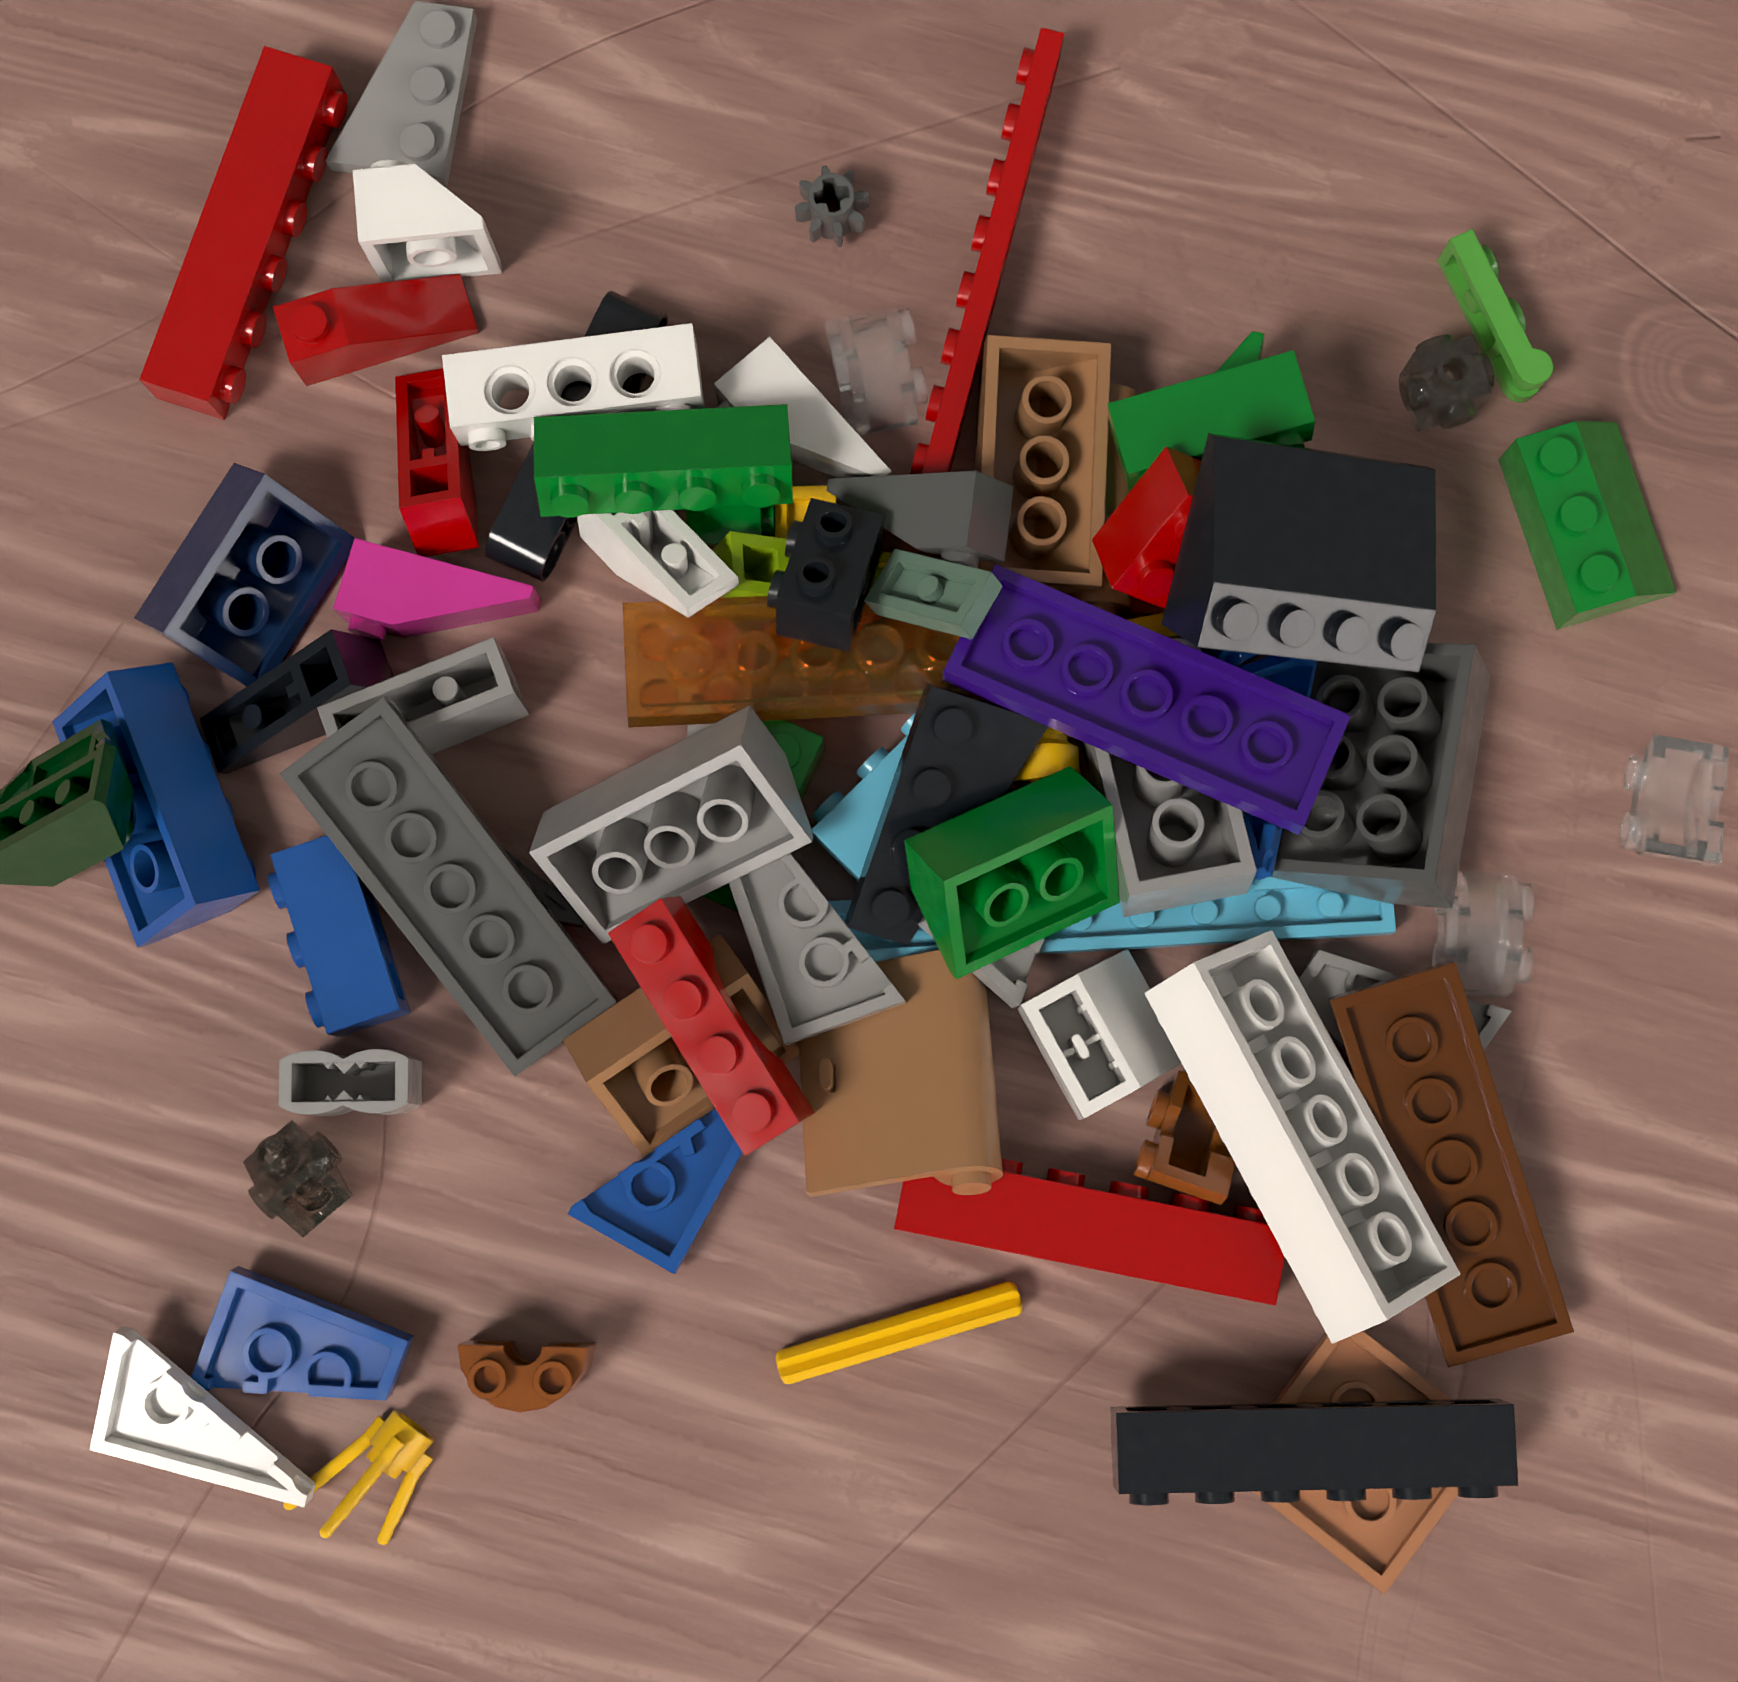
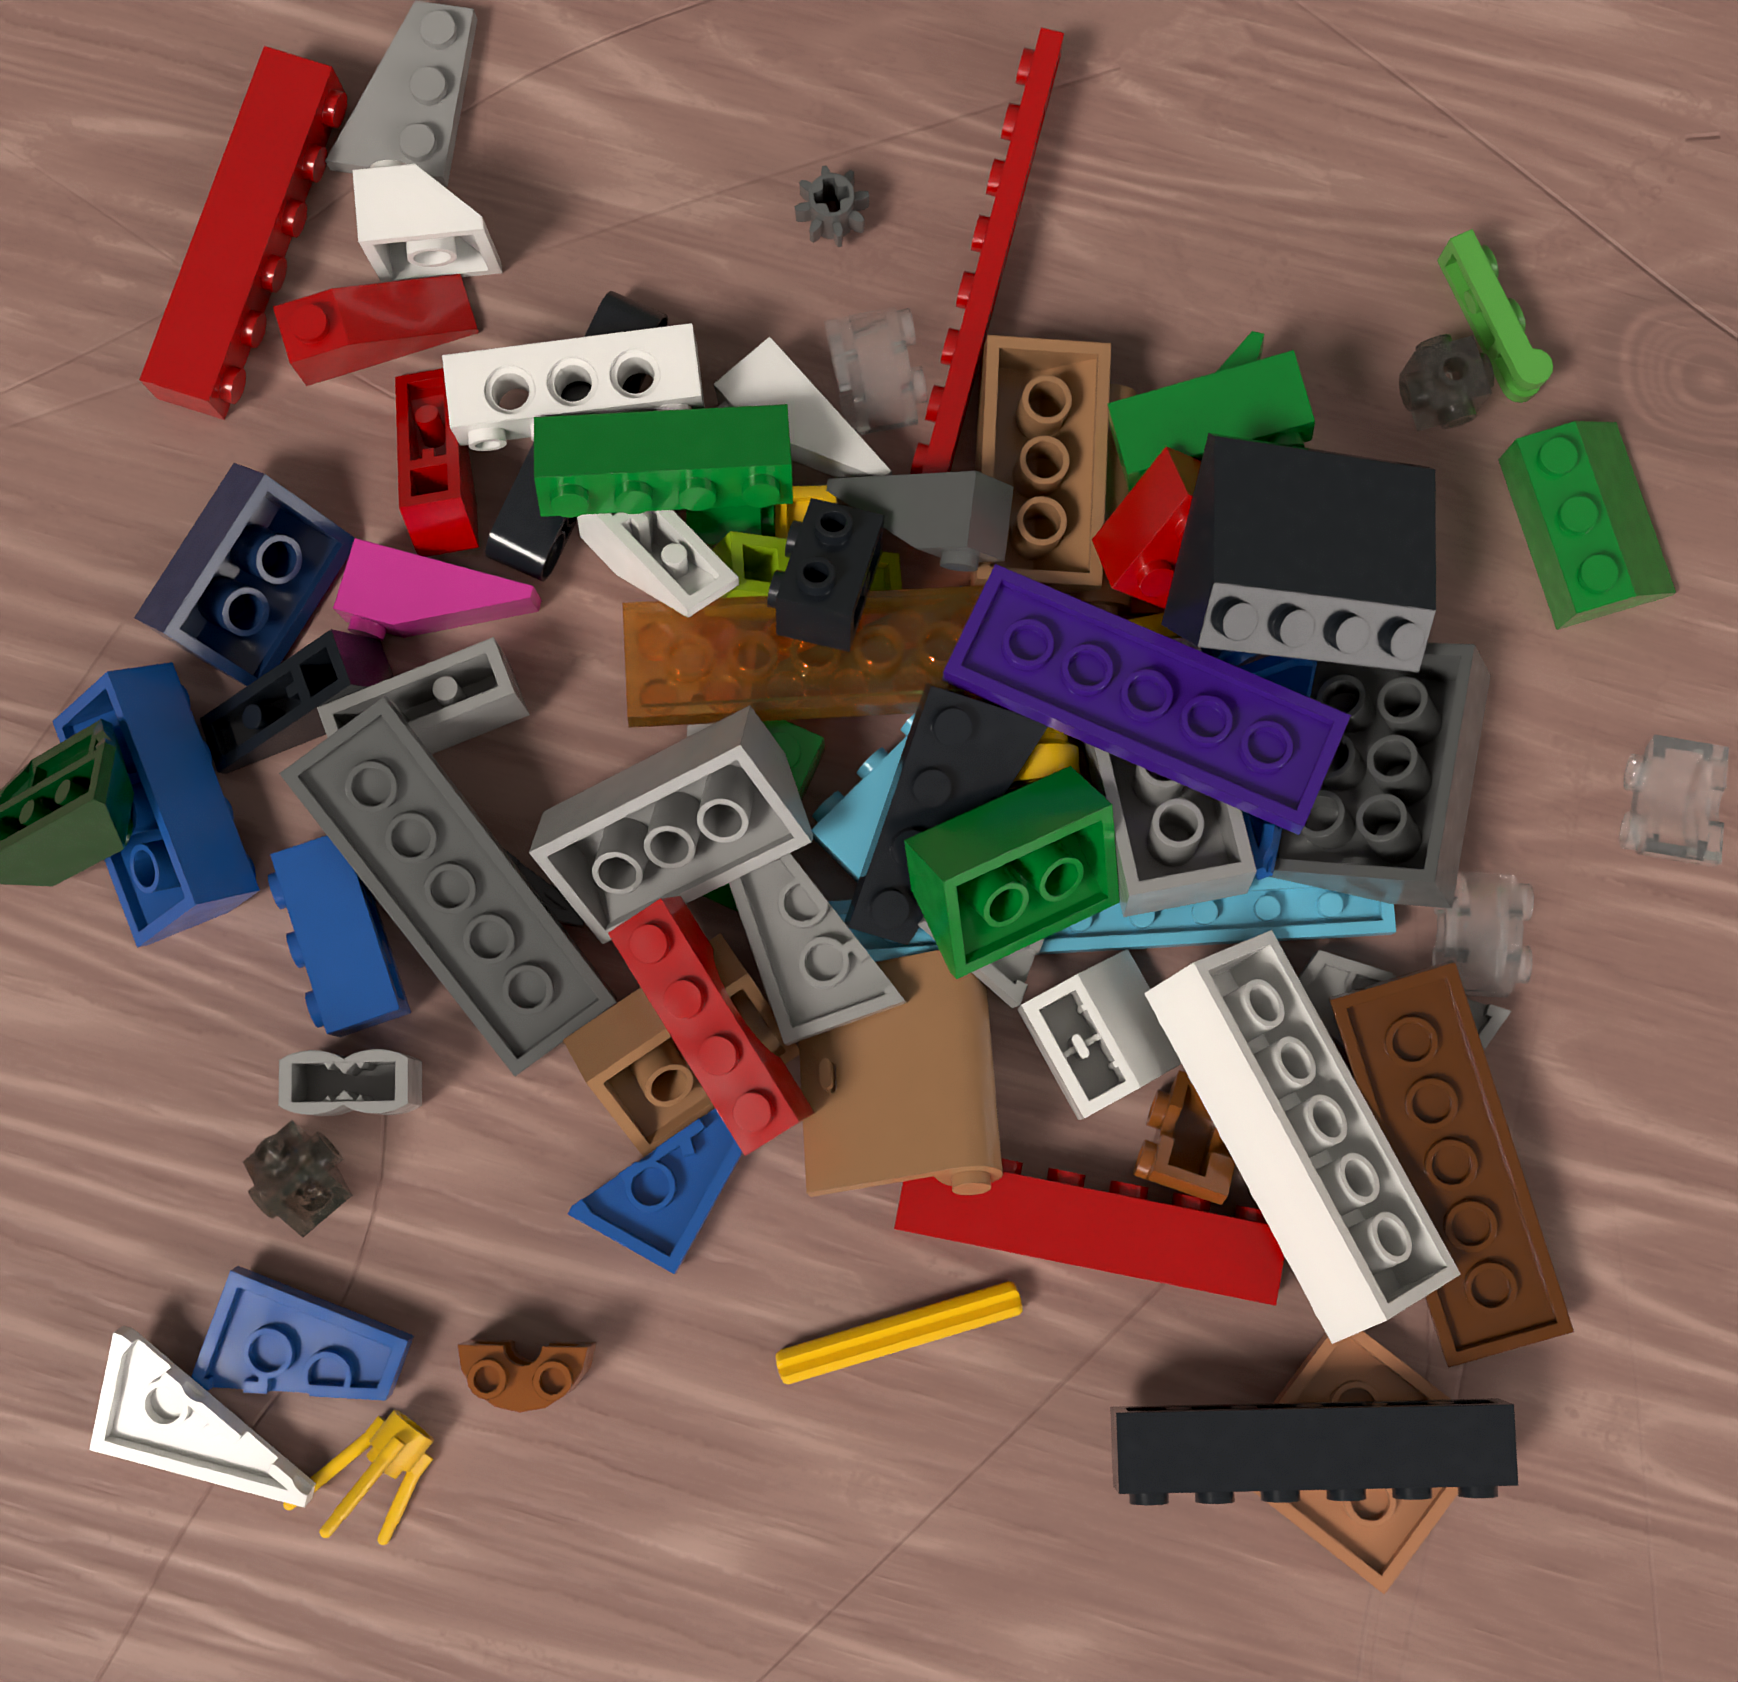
sand green plate [864,549,1003,640] -> none

